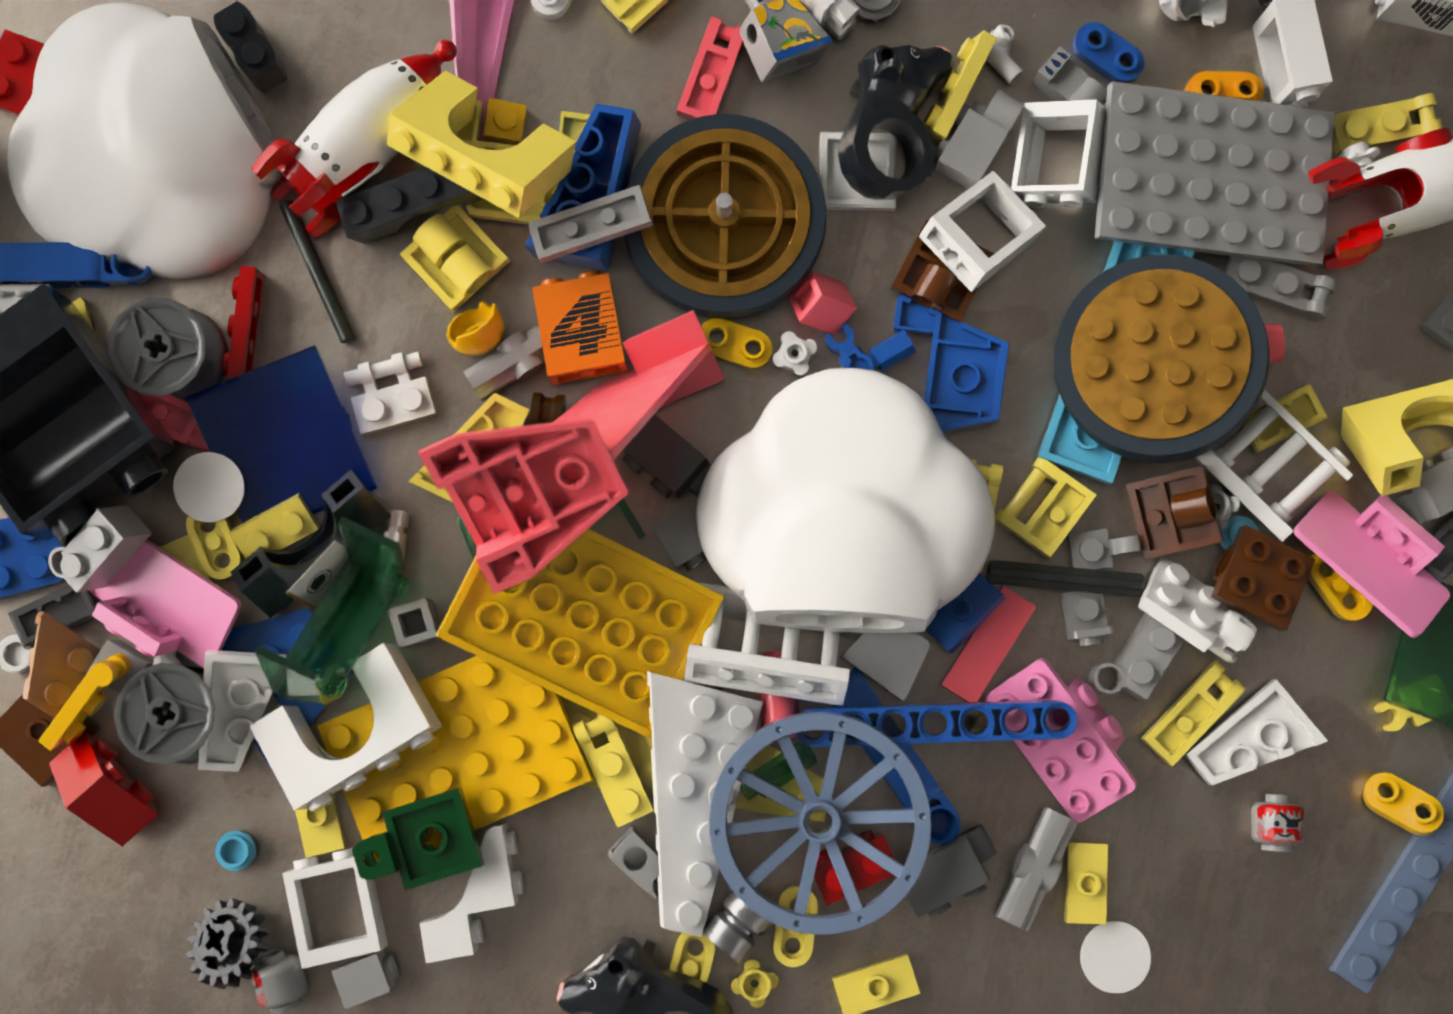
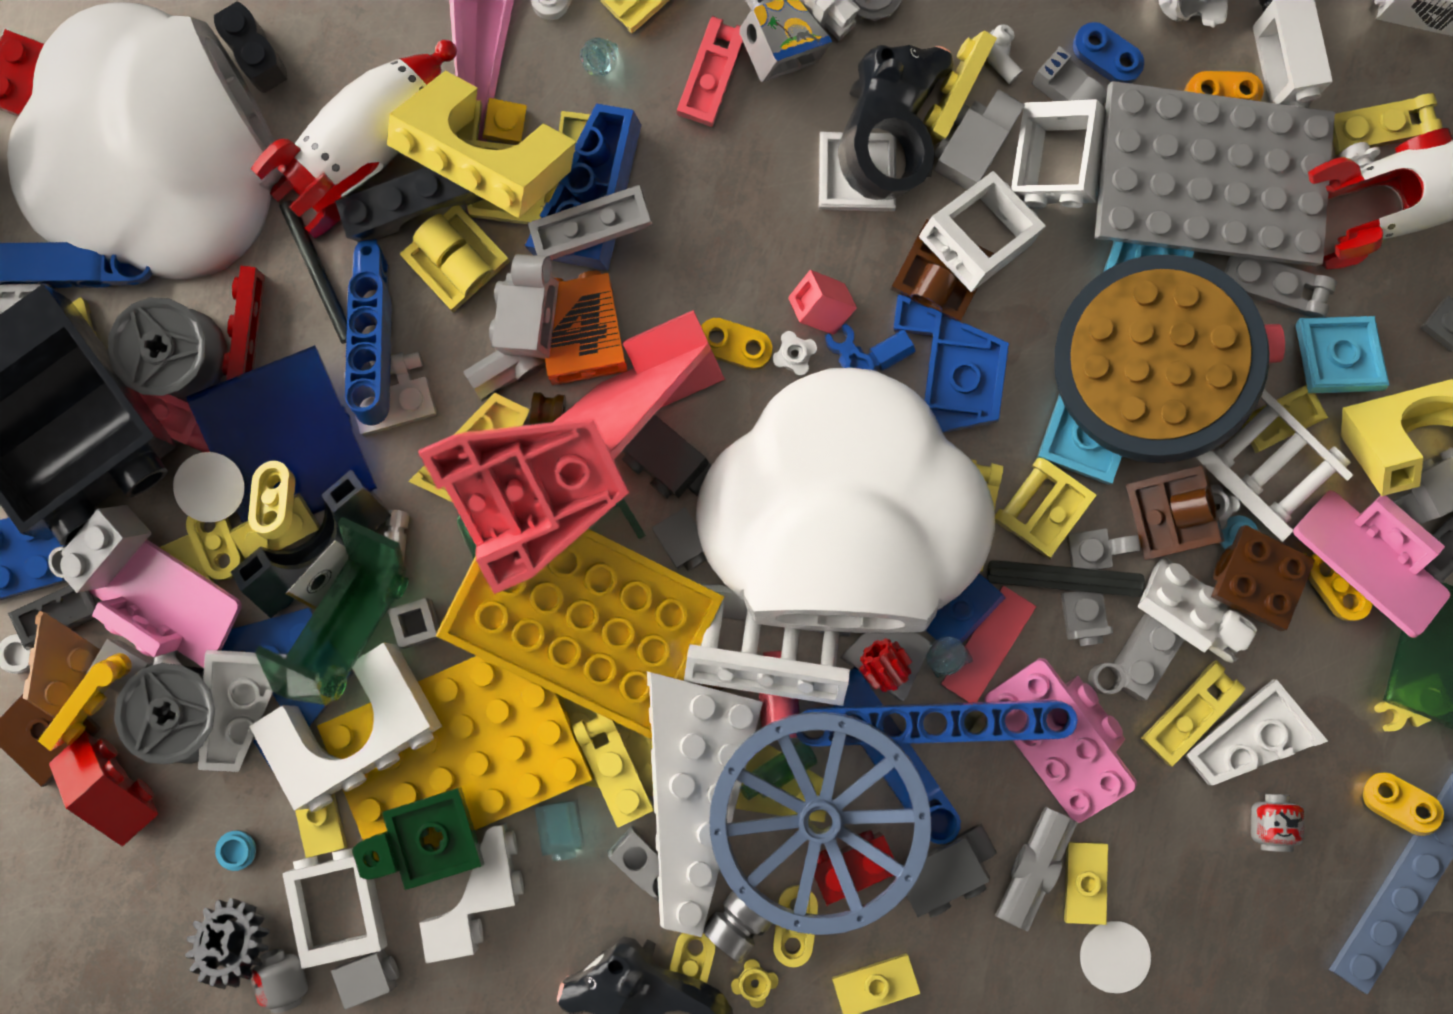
yellow hair [446,301,505,356] -> none
pearl gold wheel [624,114,827,319] -> none
none -> light yellow plate [248,461,295,539]
none -> blue piece [345,239,392,426]
none -> light grey hinge [489,254,559,358]
none -> clear light blue brick [535,799,585,861]
none -> clear light blue plate [580,37,619,76]
none -> red gear [859,638,912,692]
none -> clear light blue plate [927,637,973,678]
none -> medium azure tile [1295,316,1389,393]

